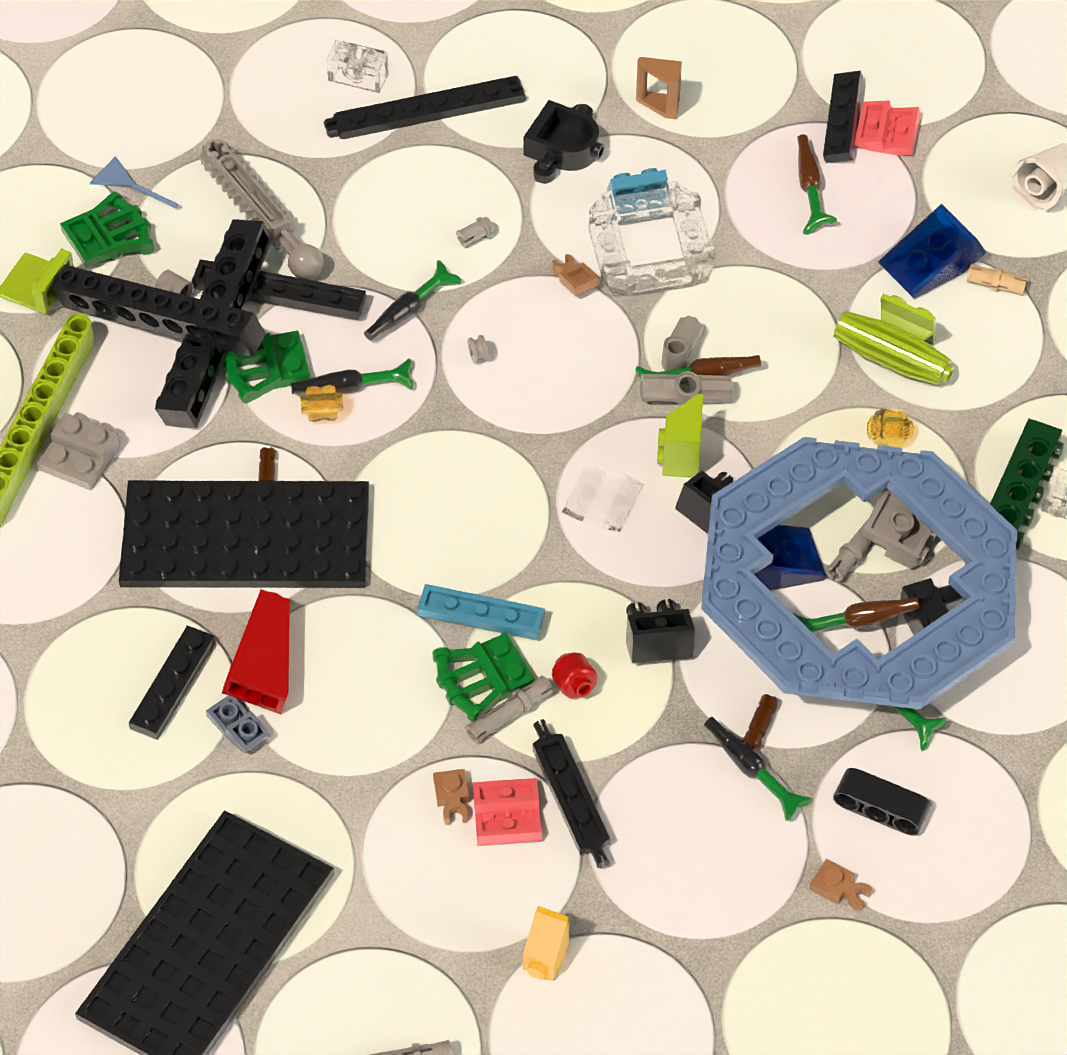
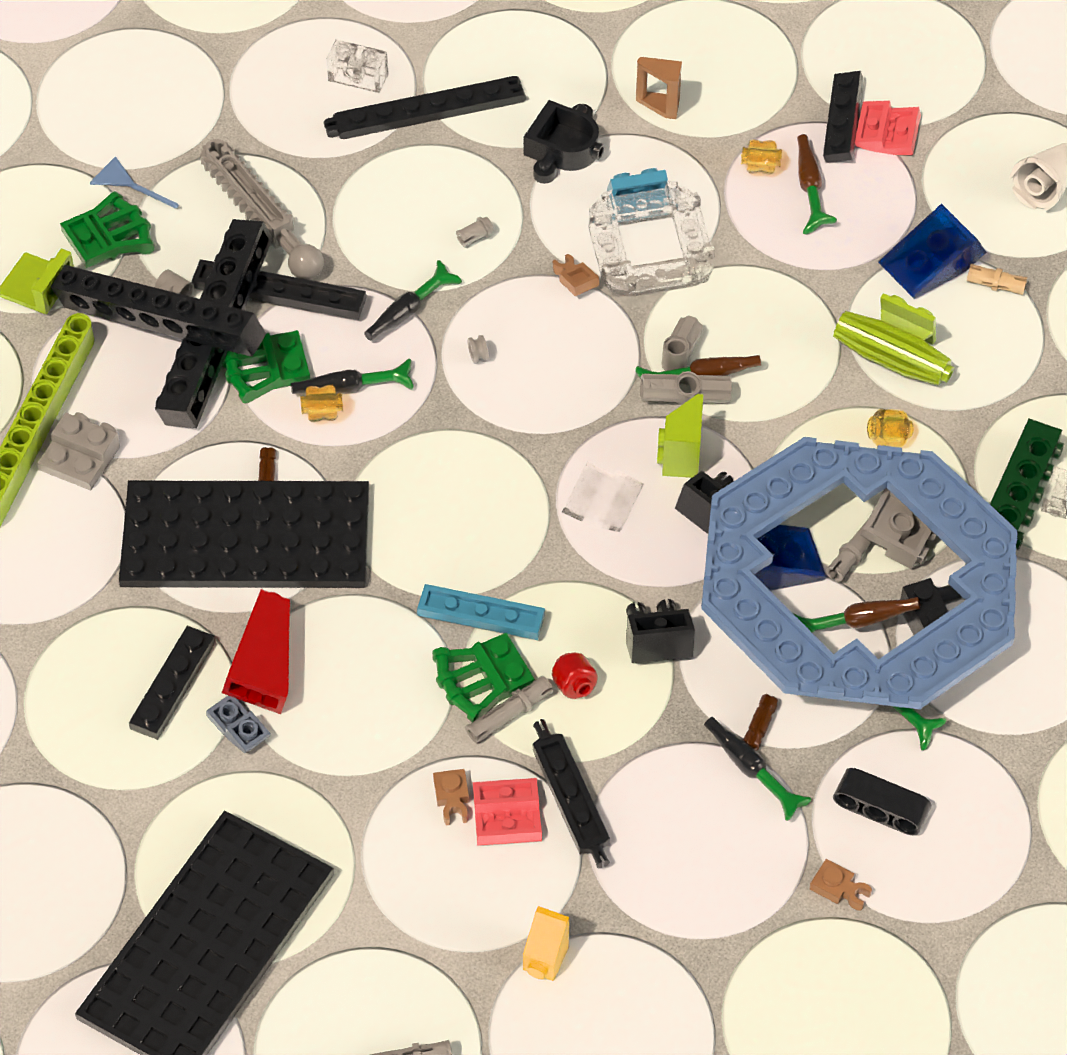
none -> clear yellow piece [741,139,782,175]

